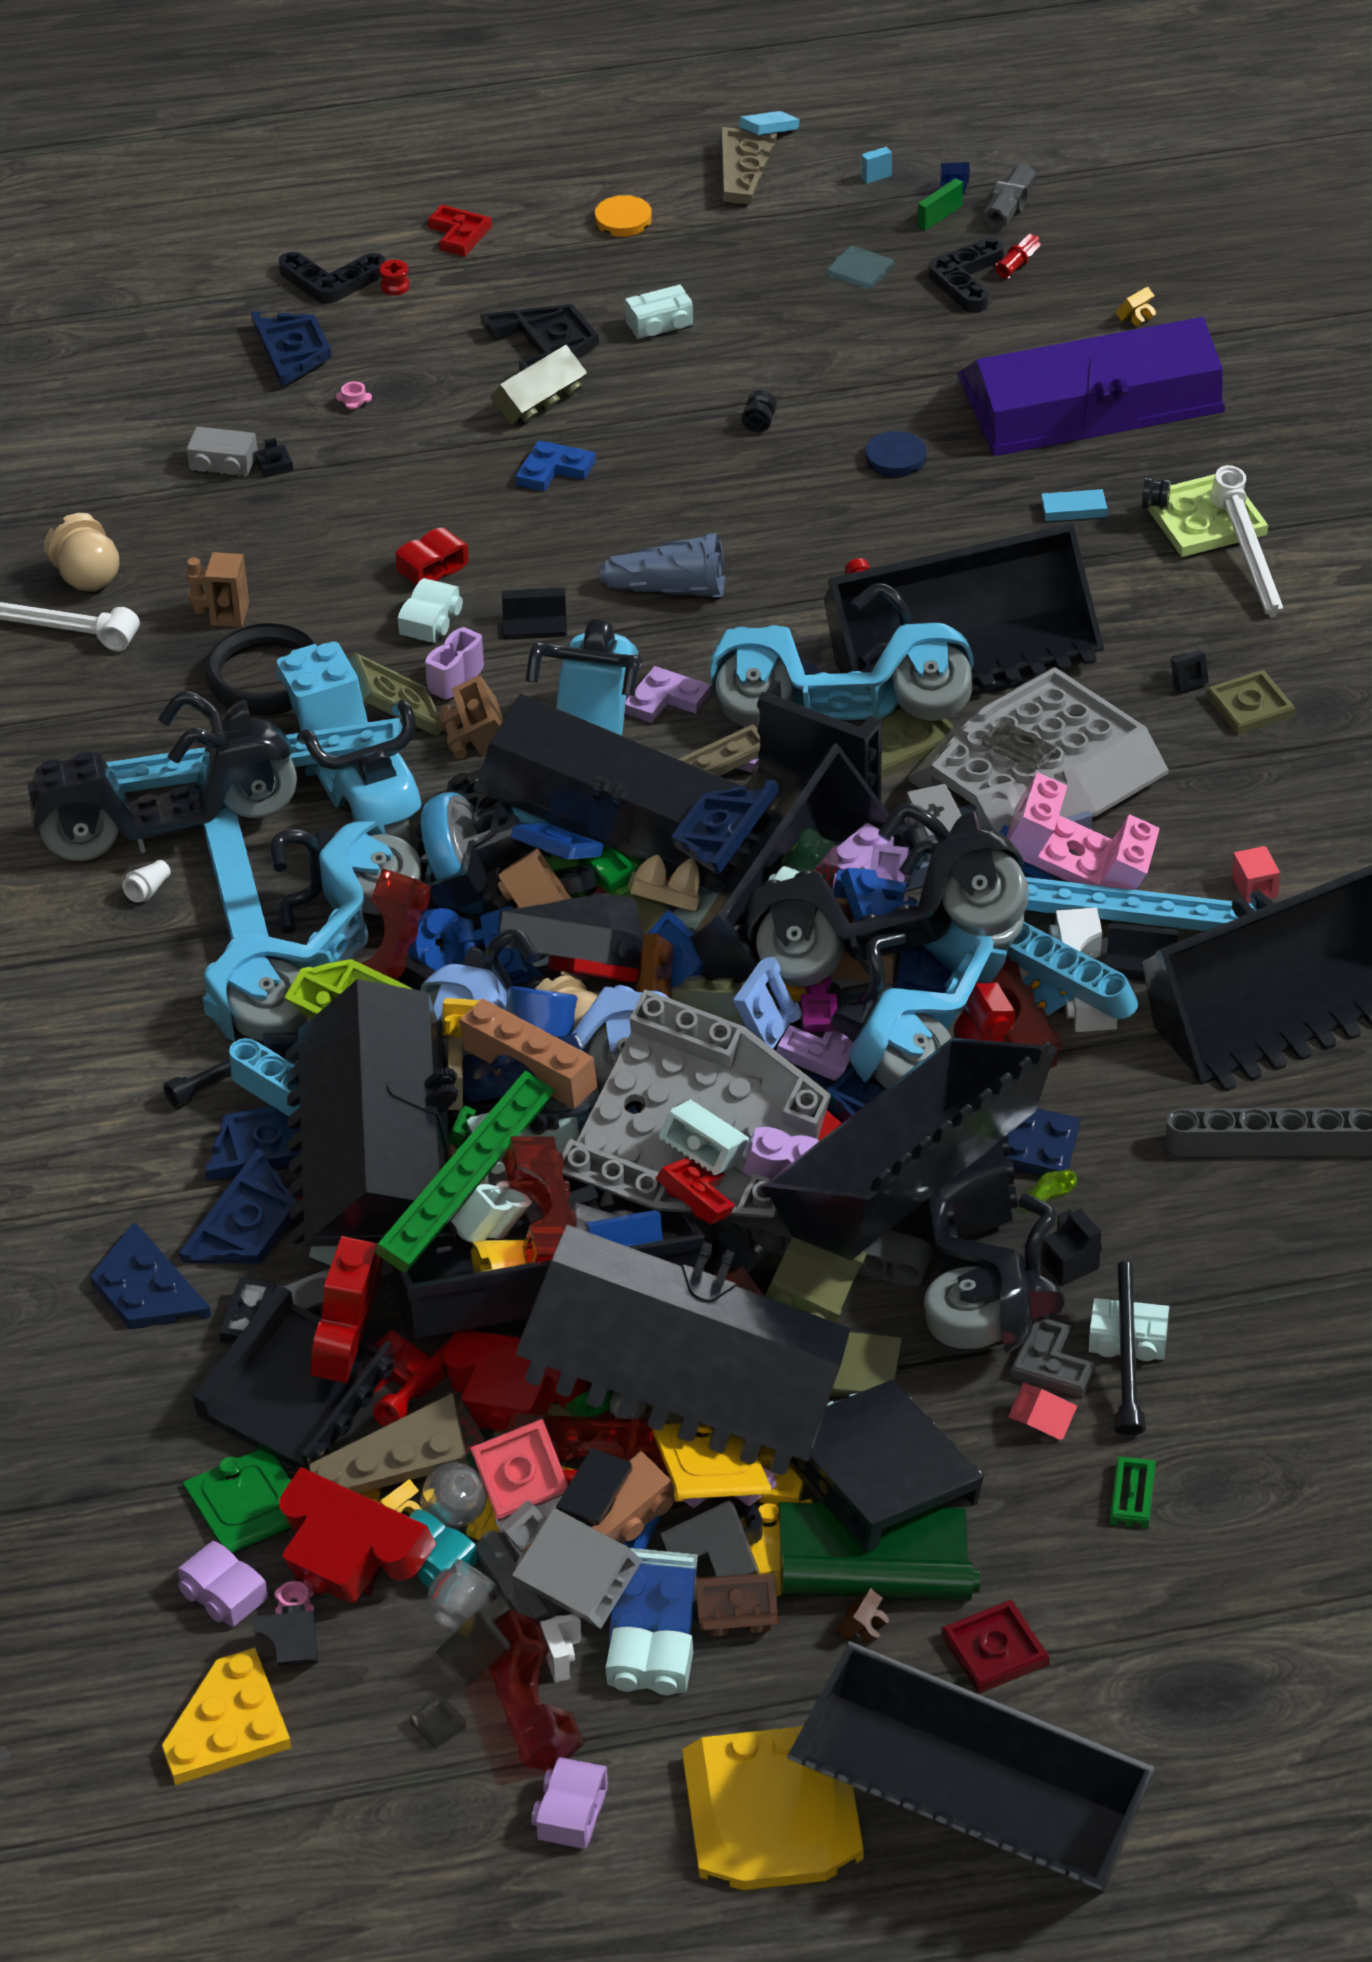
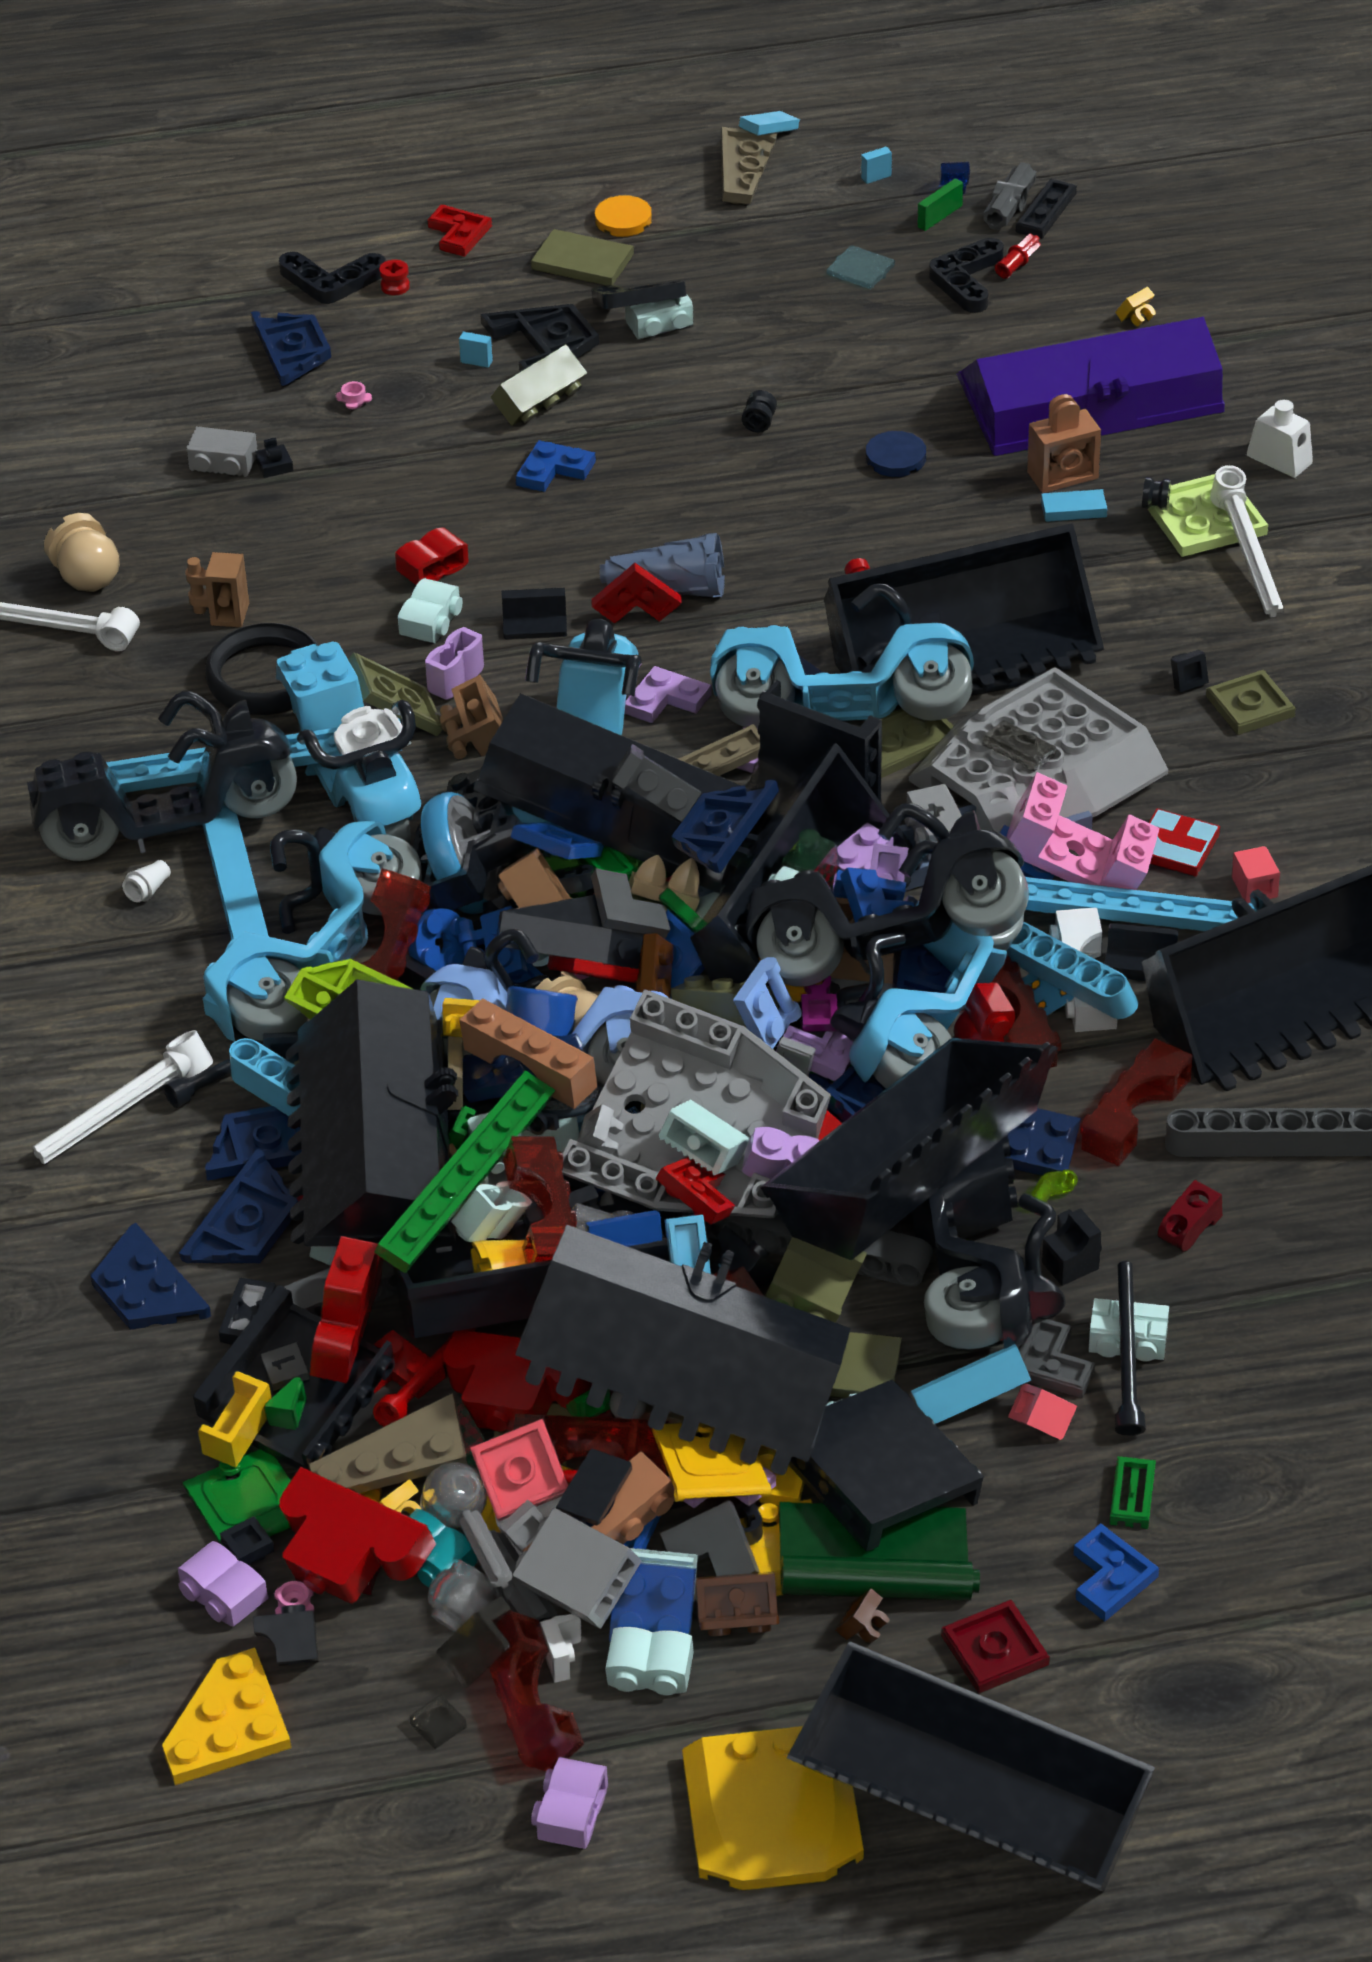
none -> white piece [33,1030,213,1164]
none -> yellow panel [198,1371,271,1468]
none -> black tile [220,1516,274,1565]
none -> dark grey tile [261,1342,309,1391]
none -> green slope [264,1377,307,1430]
none -> white tile [334,706,411,755]
none -> medium azure tile [459,332,493,368]
none -> light grey axle [459,1509,513,1589]
none -> olive tile [531,229,634,285]
none -> light grey tile [578,1104,624,1154]
none -> black beam [591,280,687,309]
none -> red plate [591,563,682,623]
none -> dark grey tile [591,868,670,938]
none -> dark grey bracket [612,744,701,822]
none -> green tile [658,887,702,932]
none -> medium azure tile [665,1215,711,1274]
none -> light grey tile [777,1036,816,1077]
none -> medium azure tile [911,1344,1031,1424]
none -> black tile [1016,179,1077,239]
none -> nougat brick [1027,394,1101,493]
none -> blue plate [1074,1524,1159,1622]
none -> clear red arch [1080,1039,1192,1167]
none -> tile [1149,808,1220,877]
none -> dark red leg [1158,1180,1222,1251]
none -> white torso [1247,400,1313,478]

